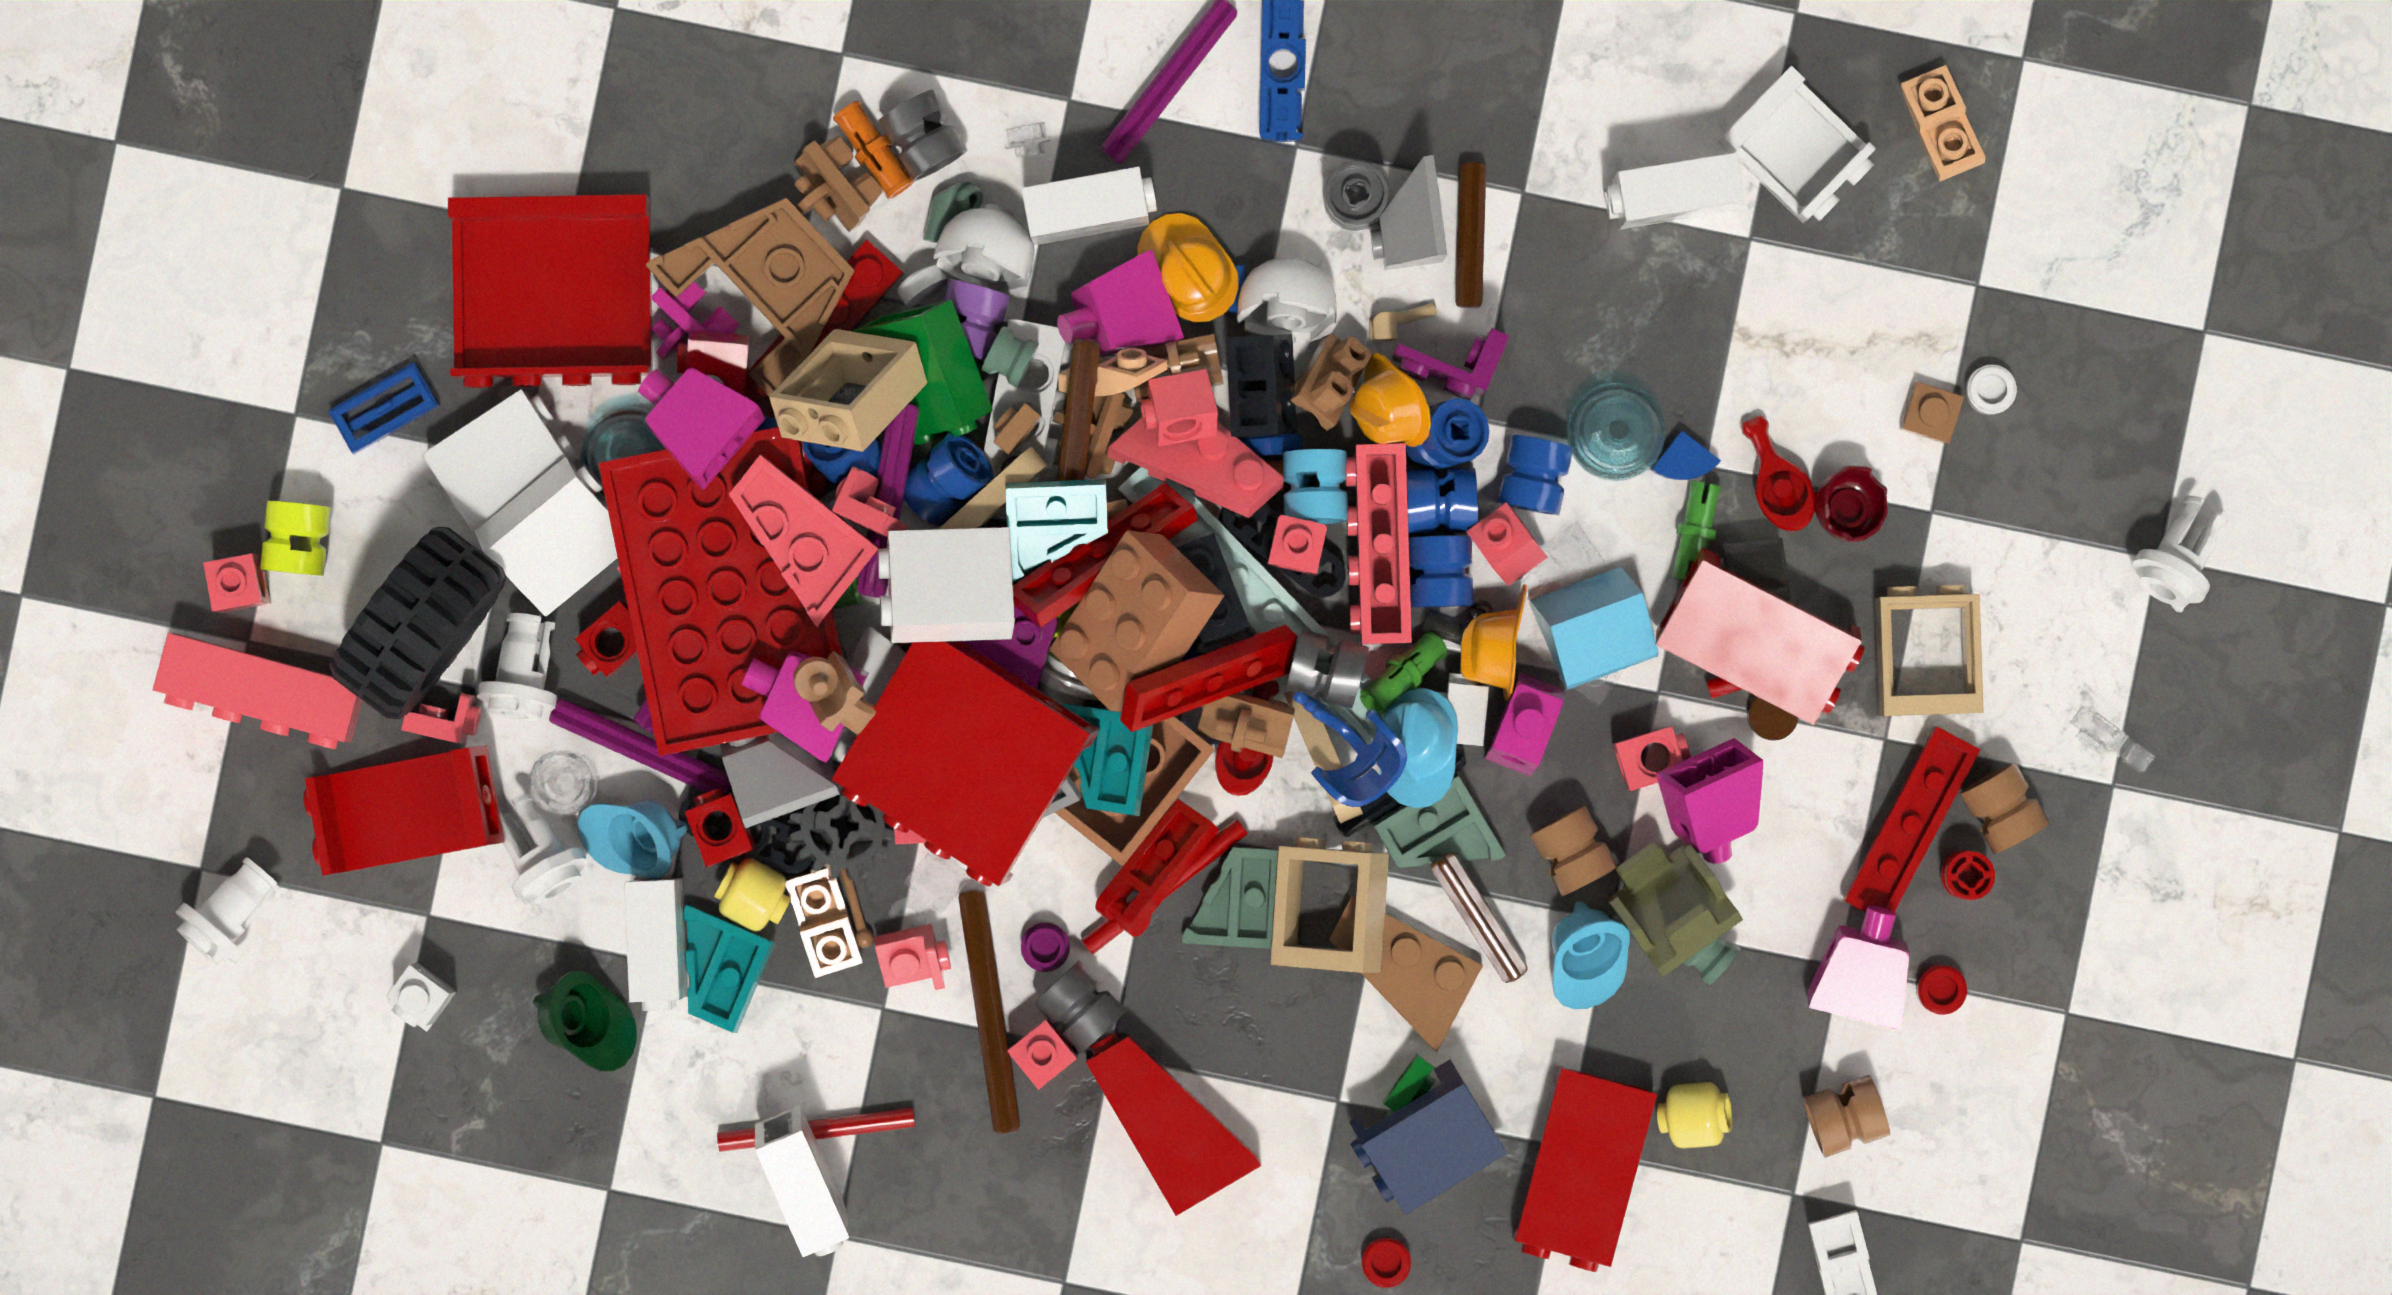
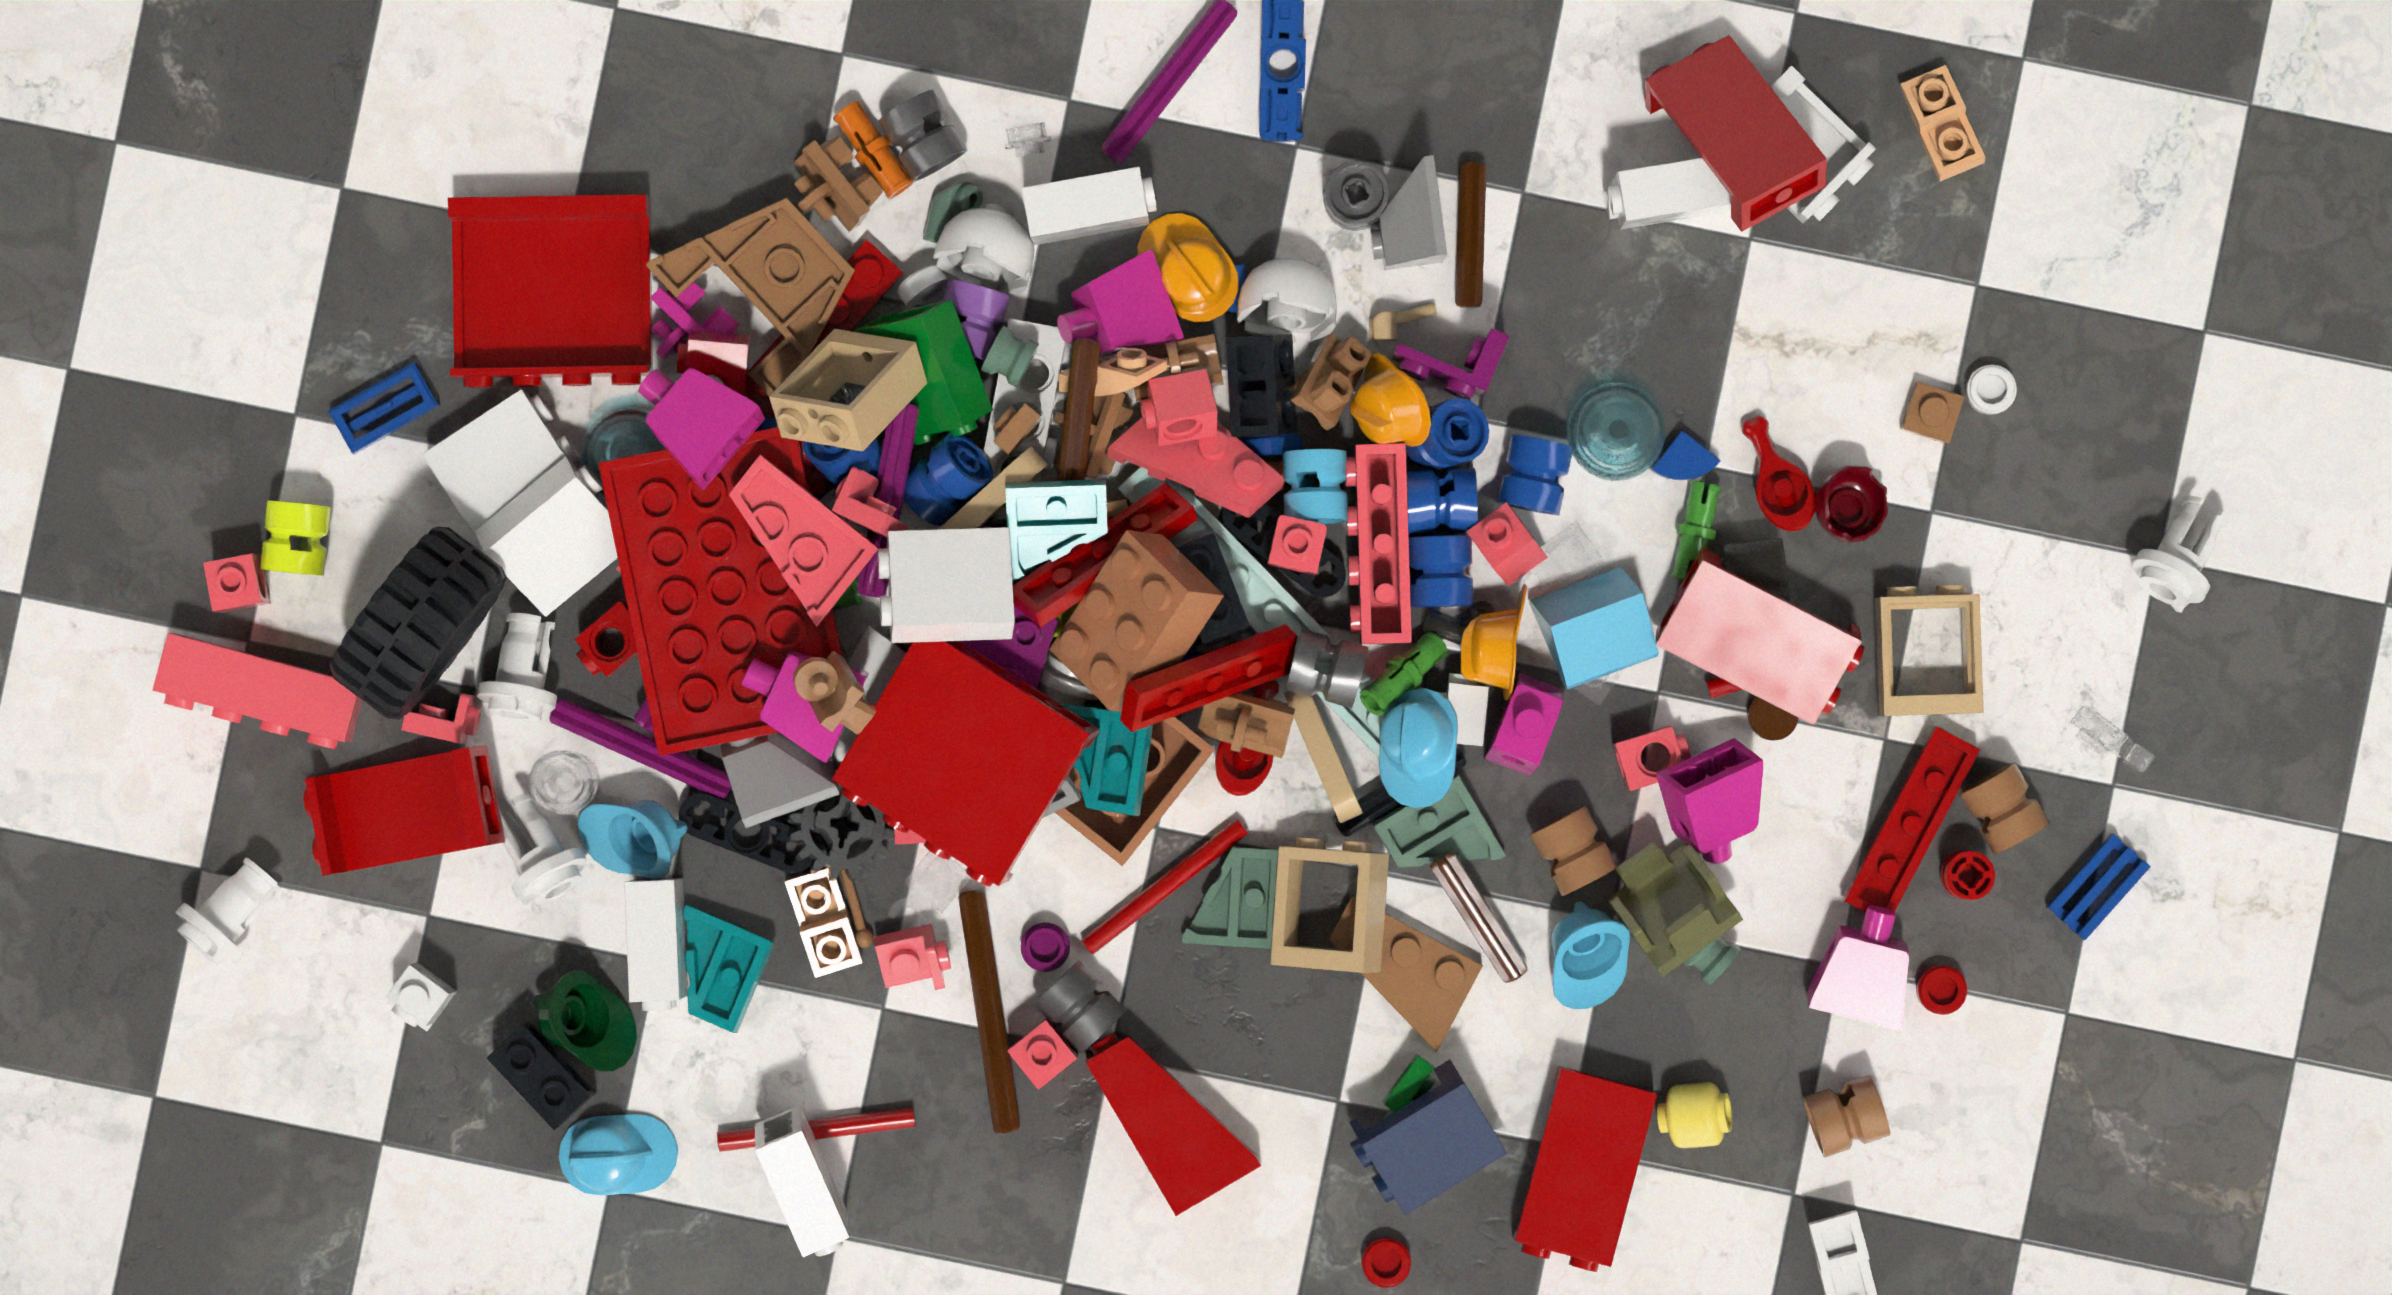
red brick [685,788,757,867] -> none
light yellow head [714,858,791,932] -> none
red plate [1095,799,1219,937] -> none
blue helmet [1293,691,1407,807] -> none
none -> black brick [487,1021,596,1131]
none -> medium azure piece [559,1114,678,1195]
none -> red panel [1645,35,1827,232]
none -> blue tile [2046,833,2151,940]

